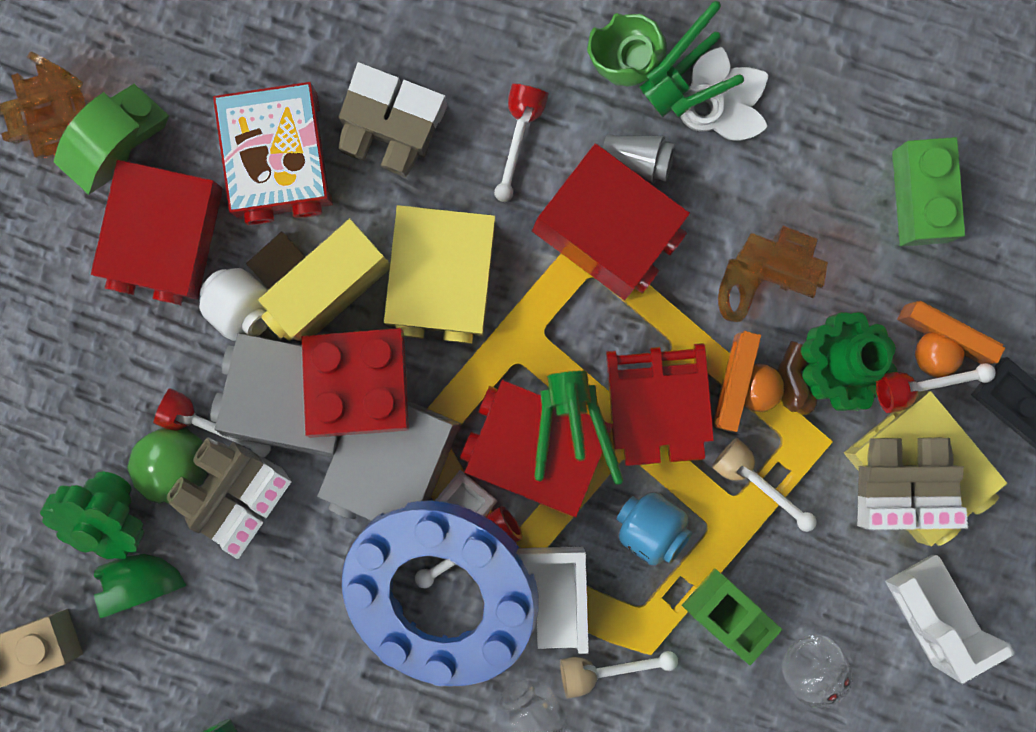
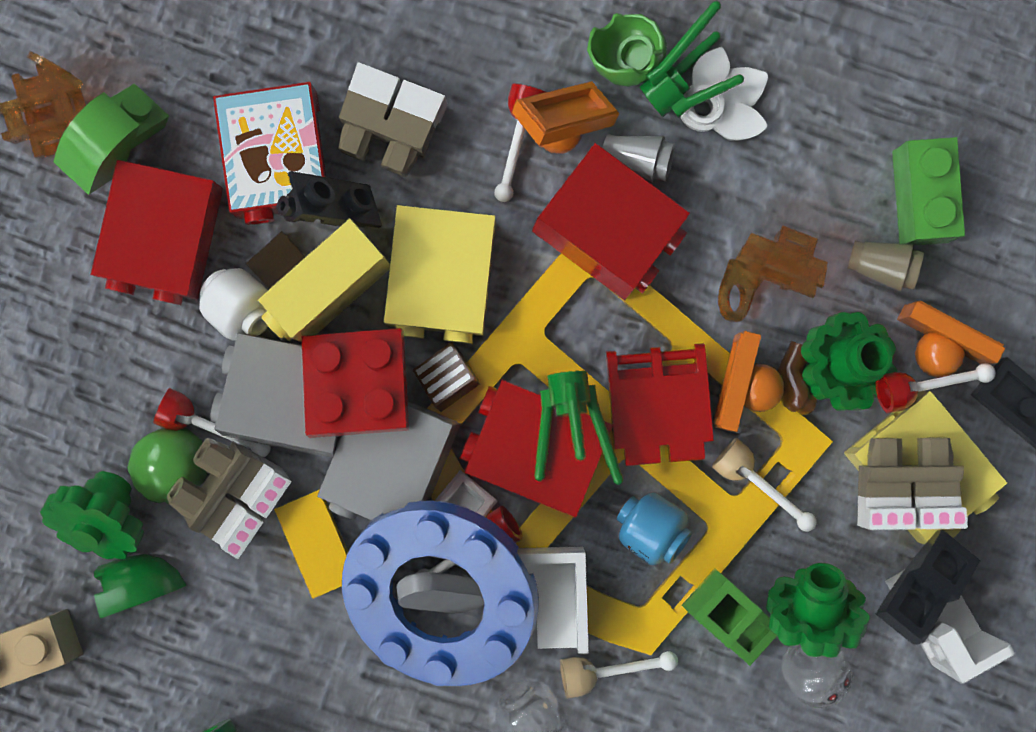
none -> yellow tile [274,489,348,599]
none -> black hinge [277,171,382,228]
none -> light grey tile [396,572,484,613]
none -> reddish brown tile [413,342,480,412]
none -> orange tile [512,81,620,154]
none -> green plant [766,563,870,658]
none -> dark tan cone [847,241,924,291]
none -> black slope [876,529,981,645]

